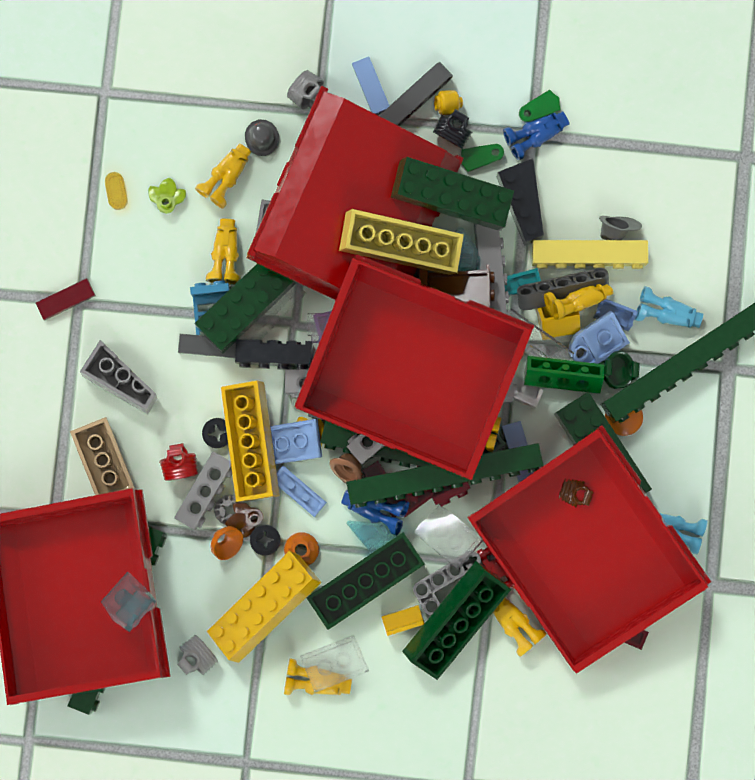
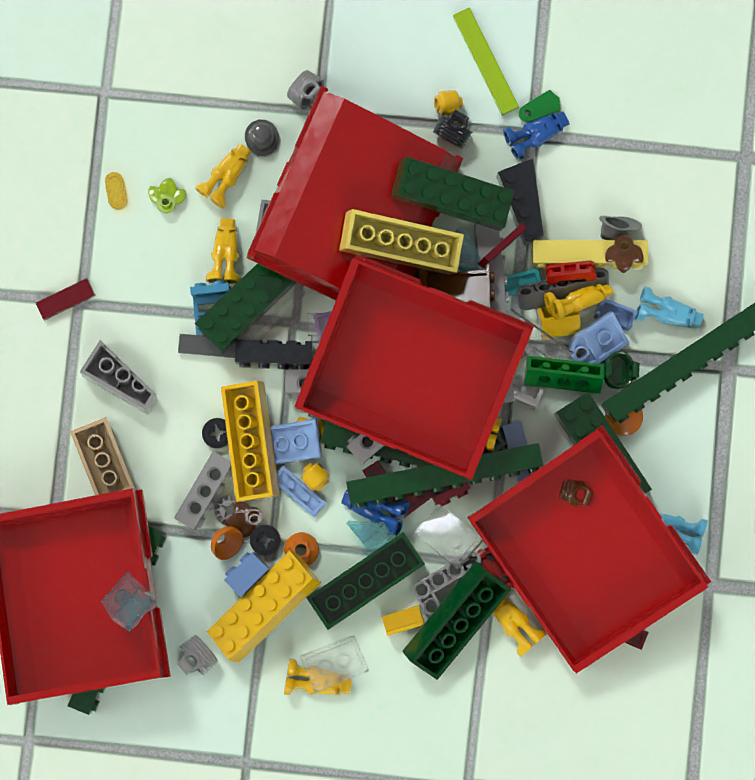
red piece [159,443,199,481] -> none
nougat hat [329,453,363,483] -> none
light blue tile [352,56,390,115] -> none
dark grey beam [379,62,453,126] -> none
green piece [461,144,504,172] -> none
none -> medium blue brick [224,552,271,597]
none -> yellow head [301,463,330,491]
none -> lime tile [453,7,519,116]
none -> dark red tile [478,223,526,268]
none -> red plate [545,260,596,285]
none -> reddish brown plate [605,235,644,273]

